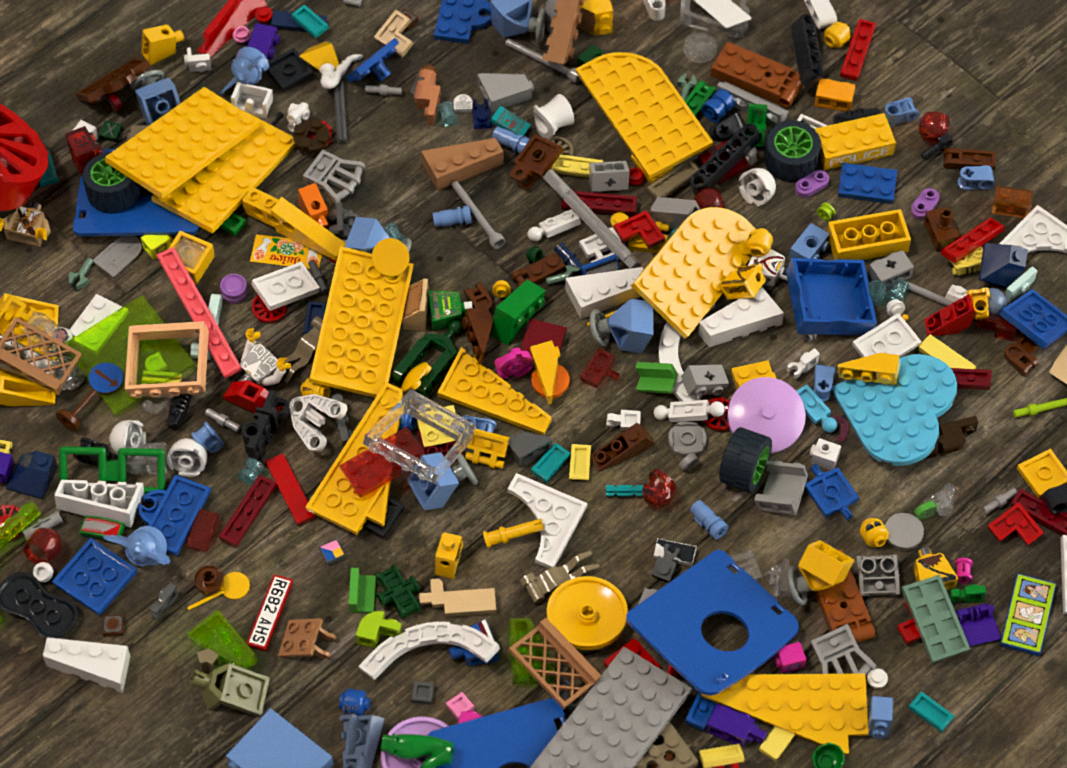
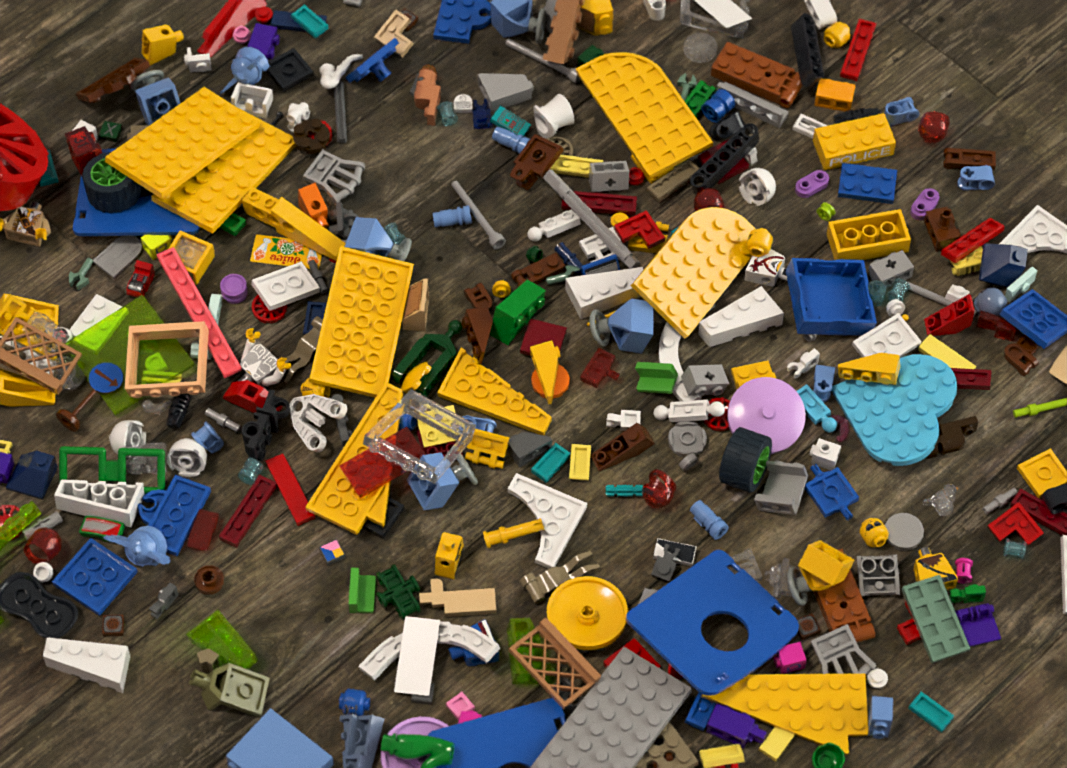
black piece [73,437,113,466] -> none
dark red tile [105,93,123,112] -> none
yellow piece [187,572,250,610] -> none
tile [246,574,293,652] -> none
medium nougat plate [278,618,336,660] -> none
yellow slope [299,42,339,71] -> none
lime brick [356,611,402,649] -> none
light grey bar [365,84,402,96] -> none
yellow shield [372,238,409,276] -> none
medium nougat wedge [421,138,504,191] -> none
green torso [429,290,472,331] -> none
dark pink plate [494,348,534,379] -> none
light grey slope [650,197,700,229] -> none
yellow torso [719,262,766,300] -> none
green brick [746,103,767,147] -> none
black wheel [764,120,821,182] -> none
medium blue brick [789,223,830,259] -> none
bright green tile [914,500,936,520] -> none
black bar [921,133,953,159] -> none
yellow plate [966,288,990,319] -> none
clear orange brick [991,185,1033,218] -> none
tile [1000,573,1057,656] -> none
none -> red leg [126,260,155,299]
none -> white sticker [394,617,440,696]
none -> tile [797,614,821,640]
none -> clear light blue bush [1003,538,1027,559]

